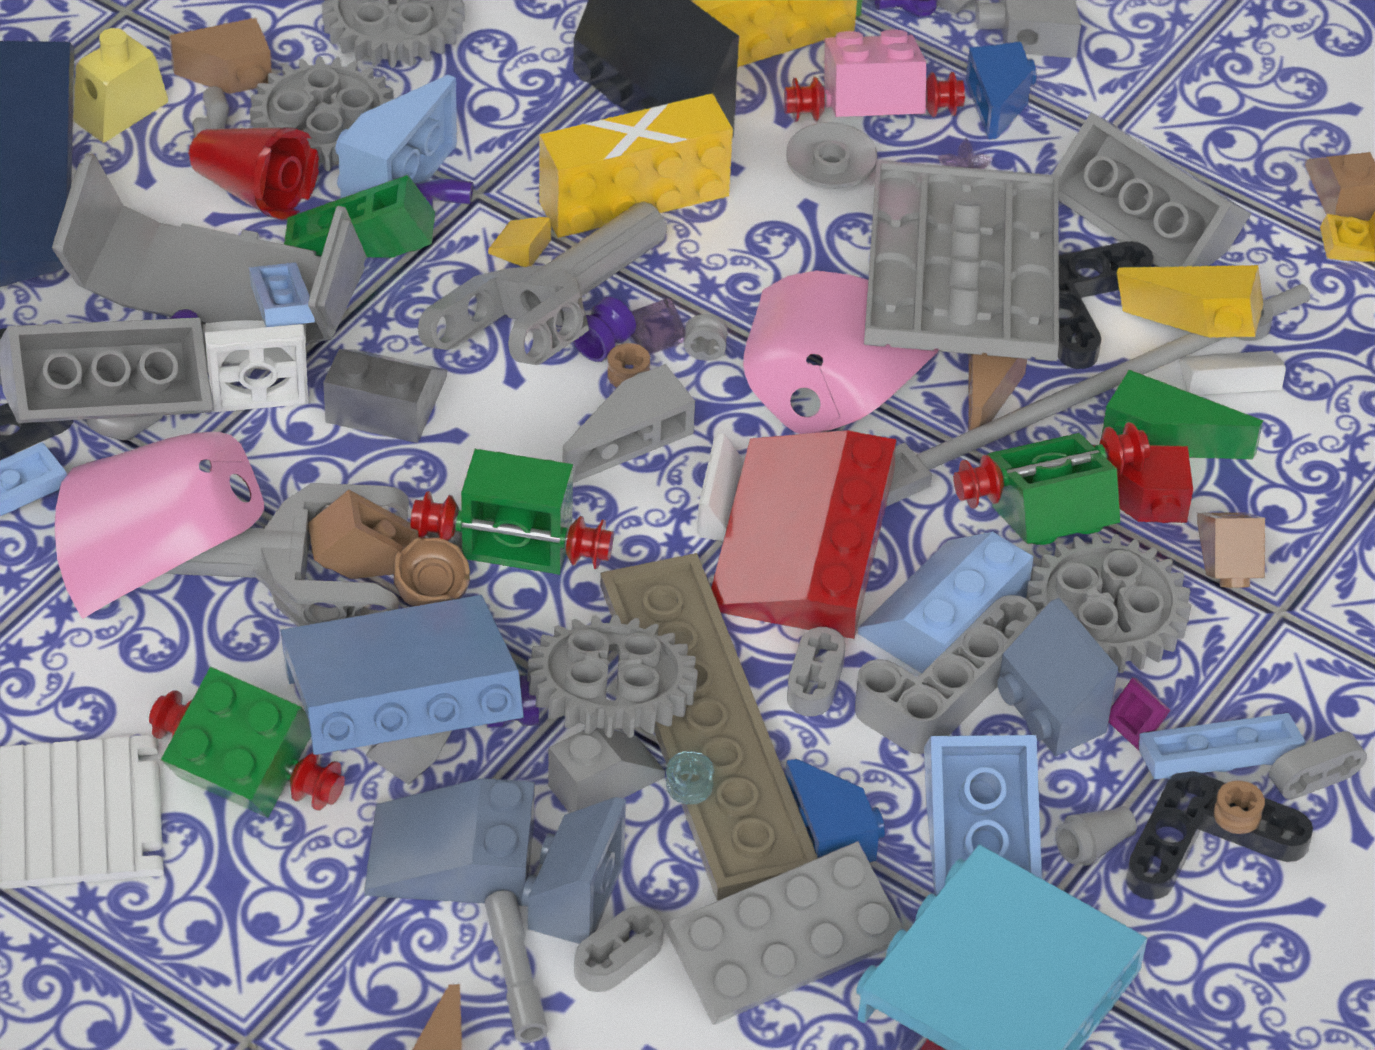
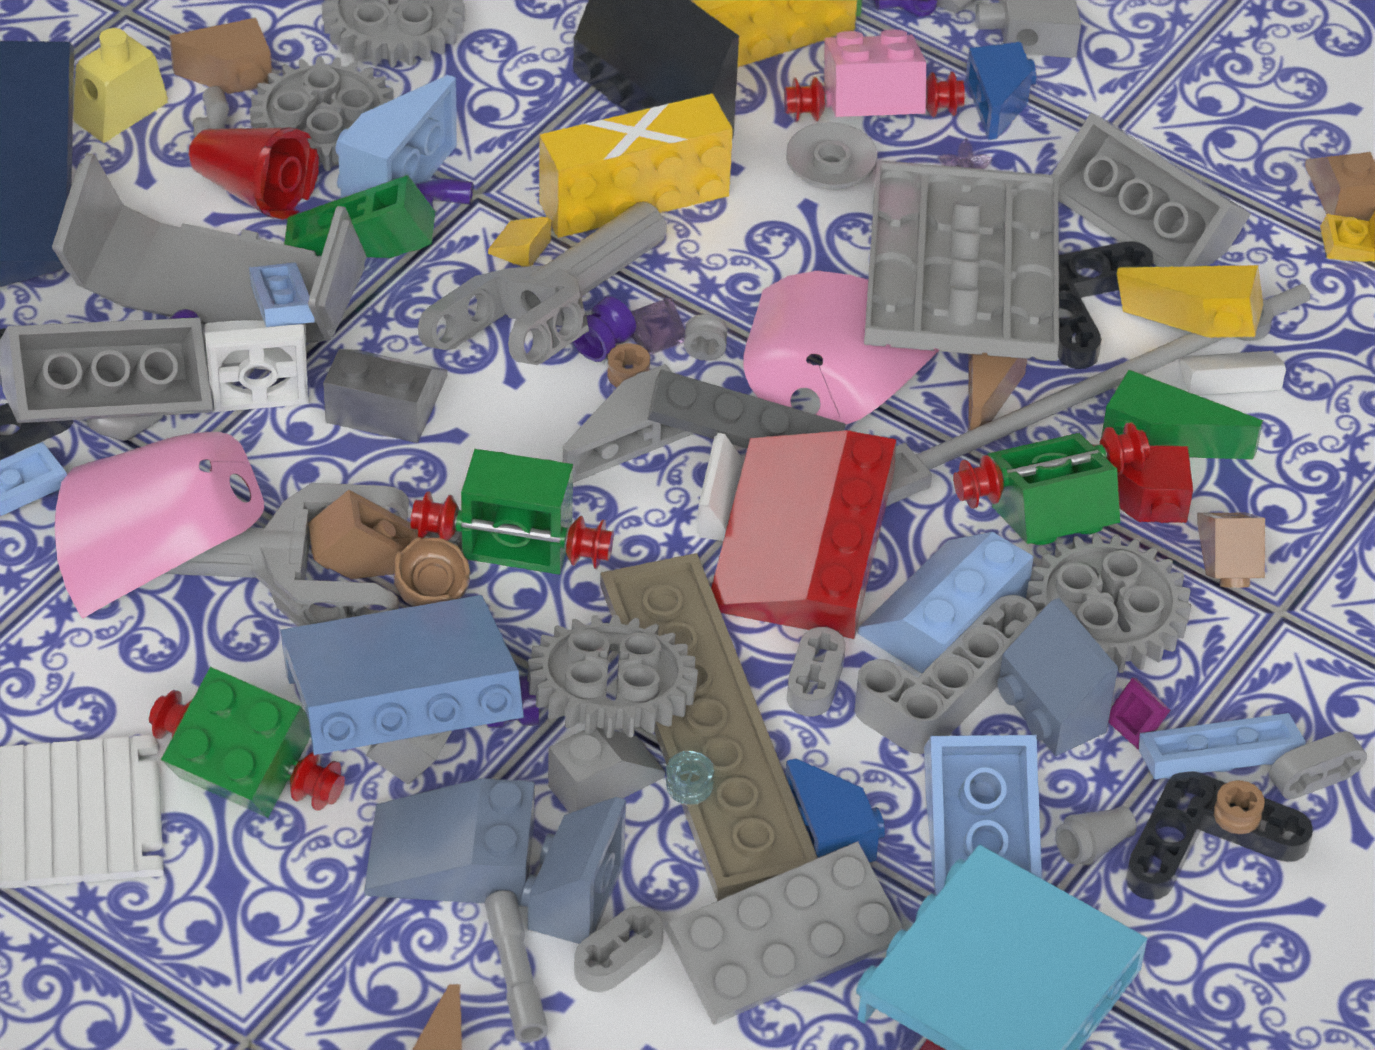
none -> dark grey plate [647,369,846,449]

